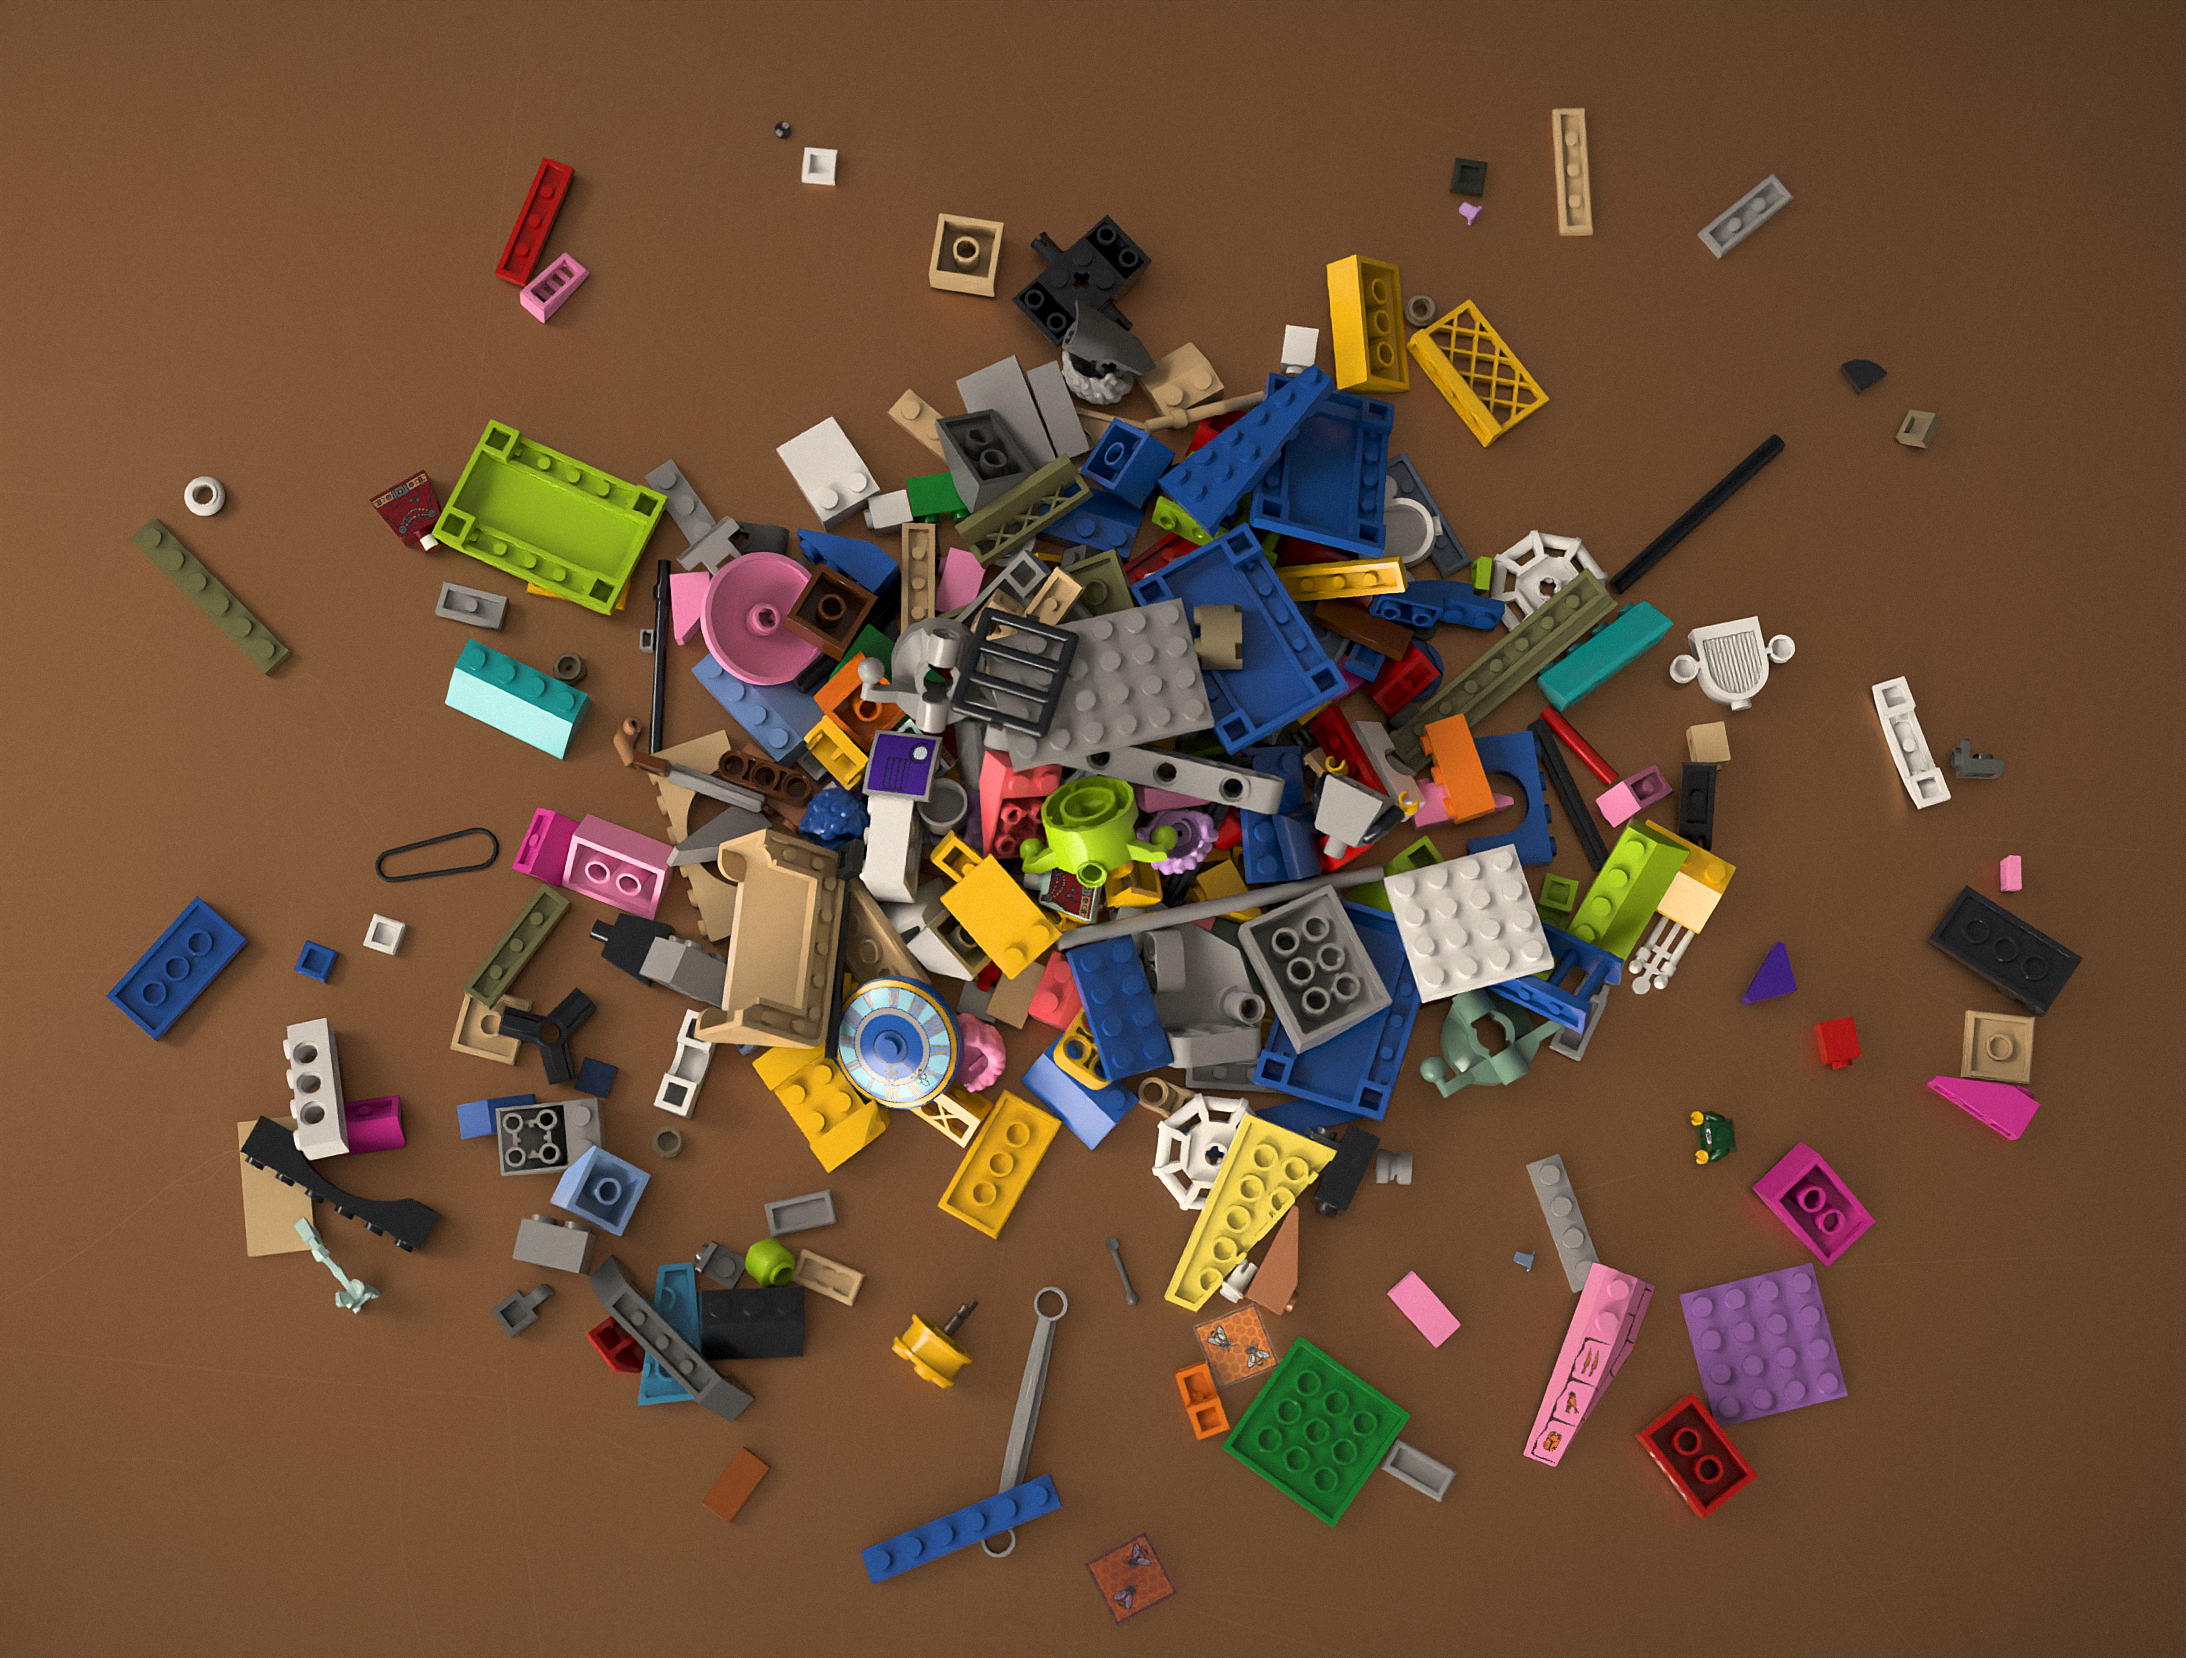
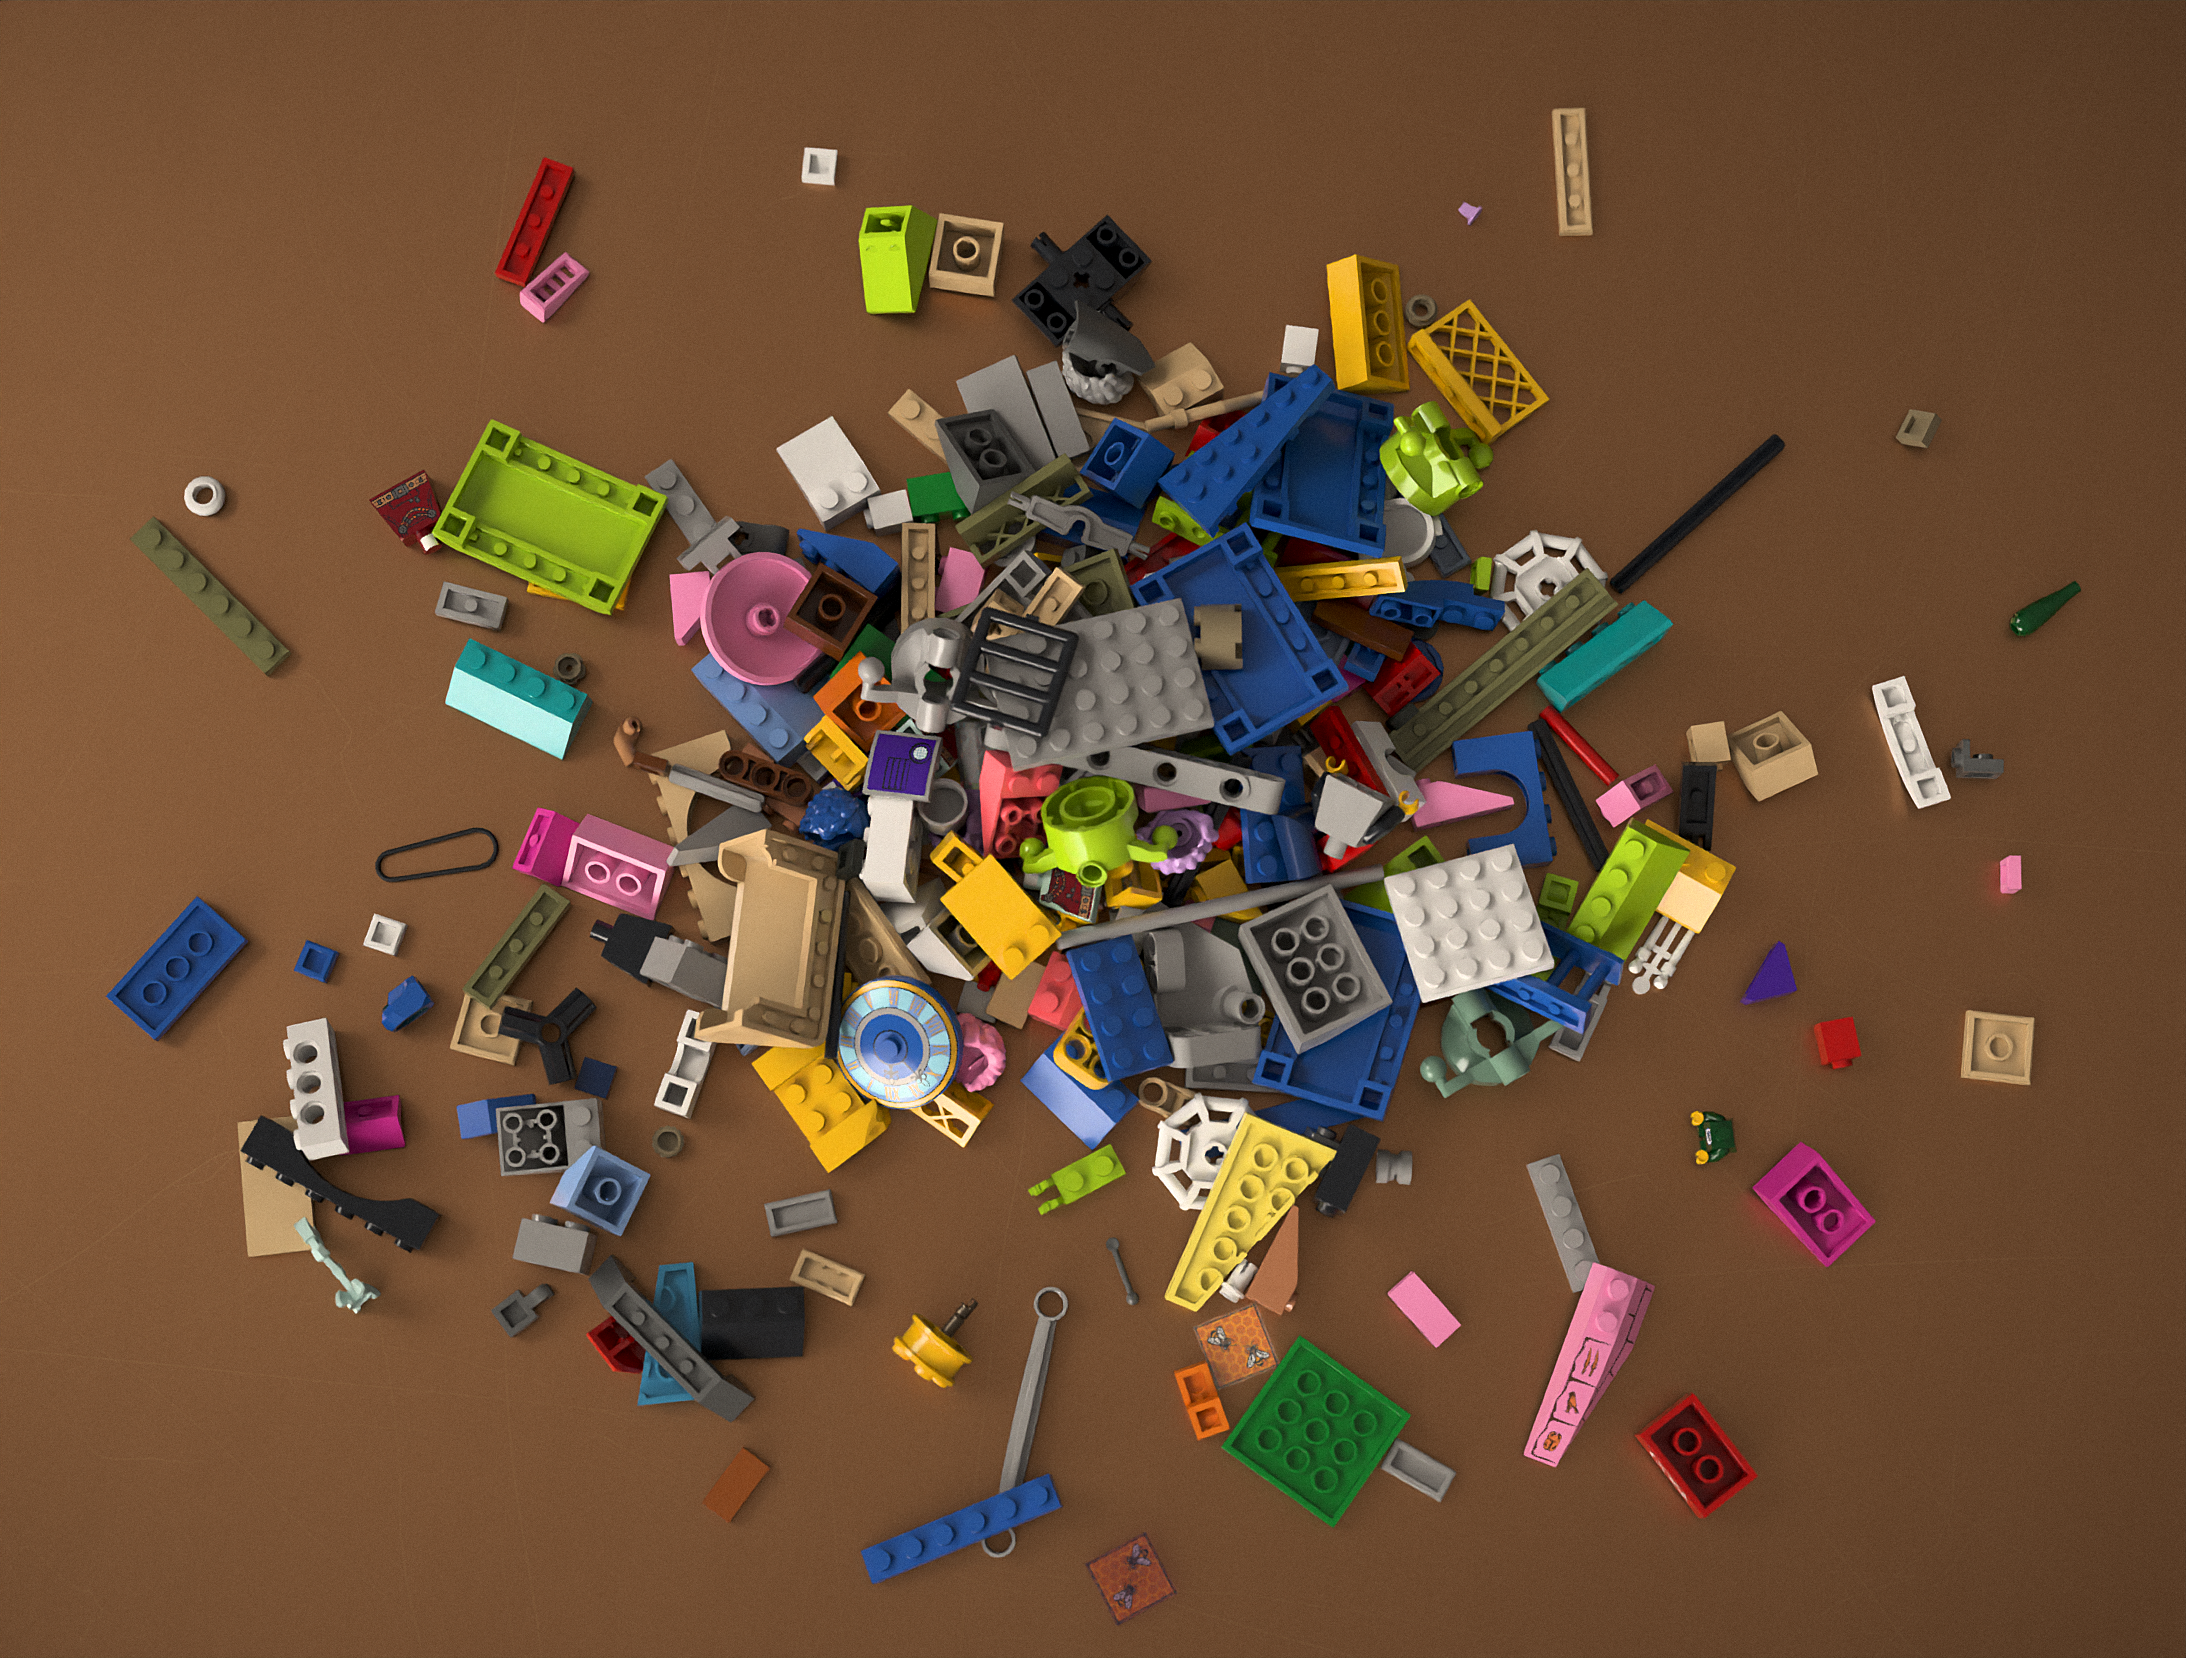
light grey piece [639,629,654,653] -> none
black bar [648,559,672,755] -> none
flat silver bracket [694,1240,746,1289] -> none
lime head [745,1238,796,1288] -> none
black piece [775,121,791,137] -> none
yellow tile [937,1089,1063,1239] -> none
orange brick [1420,713,1497,825] -> none
pearl dark grey tile [1450,158,1488,197] -> none
sand blue piece [1513,1251,1536,1272] -> none
white piece [1670,616,1795,711] -> none
medium lavender plate [1679,1263,1848,1427] -> none
light grey tile [1698,173,1794,259] -> none
black tile [1840,359,1887,394] -> none
dark pink slope [1926,1076,2041,1141] -> none
black hinge [1929,885,2083,1017] -> none
none -> blue rock [382,975,435,1032]
none -> lime slope [858,205,938,314]
none -> light grey piece [1007,491,1150,560]
none -> lime hinge [1028,1144,1126,1215]
none -> lime piece [1379,401,1494,516]
none -> tan slope [1727,711,1818,802]
none -> dark green piece [2010,581,2081,637]

